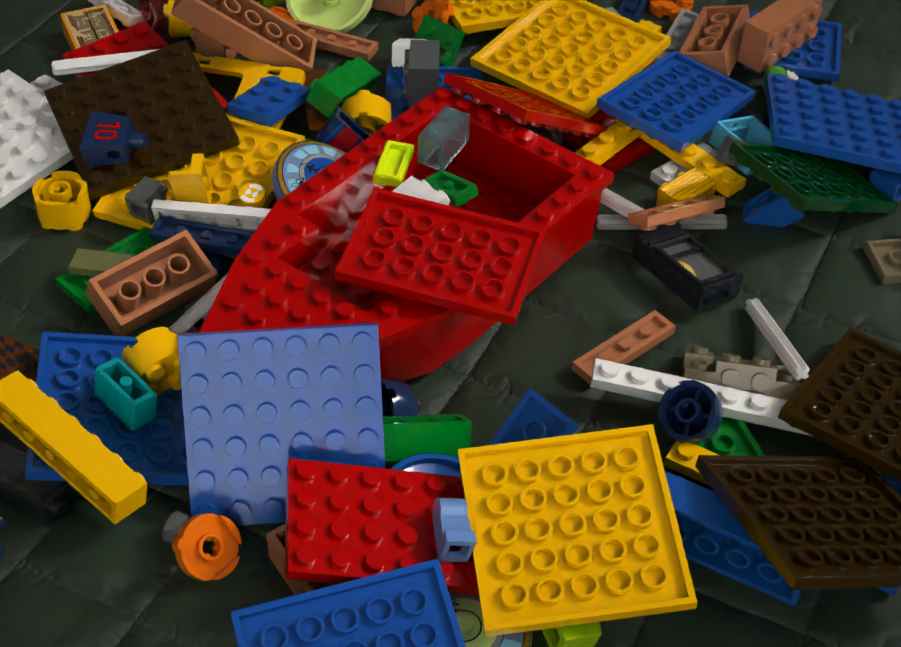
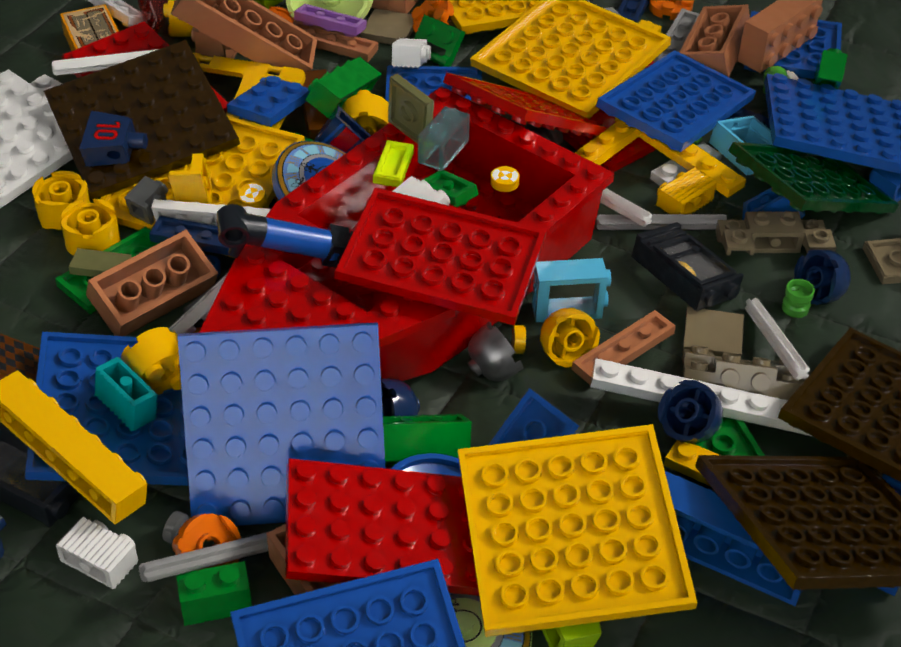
dark grey brick [403,39,440,109] -> none
medium blue leg [433,498,477,562] -> none
nougat plate [628,194,725,231] -> none
dark grey tile [714,135,746,167] -> none
none -> white brick [56,516,138,589]
none -> yellow brick [61,199,121,256]
none -> light grey axle [139,532,268,582]
none -> green piece [176,561,252,626]
none -> piece [216,204,354,268]
none -> medium lavender plate [294,4,367,37]
none -> dark tan tile [361,8,414,45]
none -> olive tile [388,73,434,149]
none -> flat silver cylinder [467,322,523,382]
none -> yellow tile [491,166,520,192]
none -> yellow tile [512,325,526,354]
none -> medium azure window [532,258,611,322]
none -> yellow cylinder [540,308,600,368]
none -> dark tan tile [682,307,744,359]
none -> dark tan bracket [715,211,837,255]
none -> bright green wheel [781,278,815,318]
none -> dark blue cylinder [794,249,851,305]
none -> green piece [813,48,848,89]

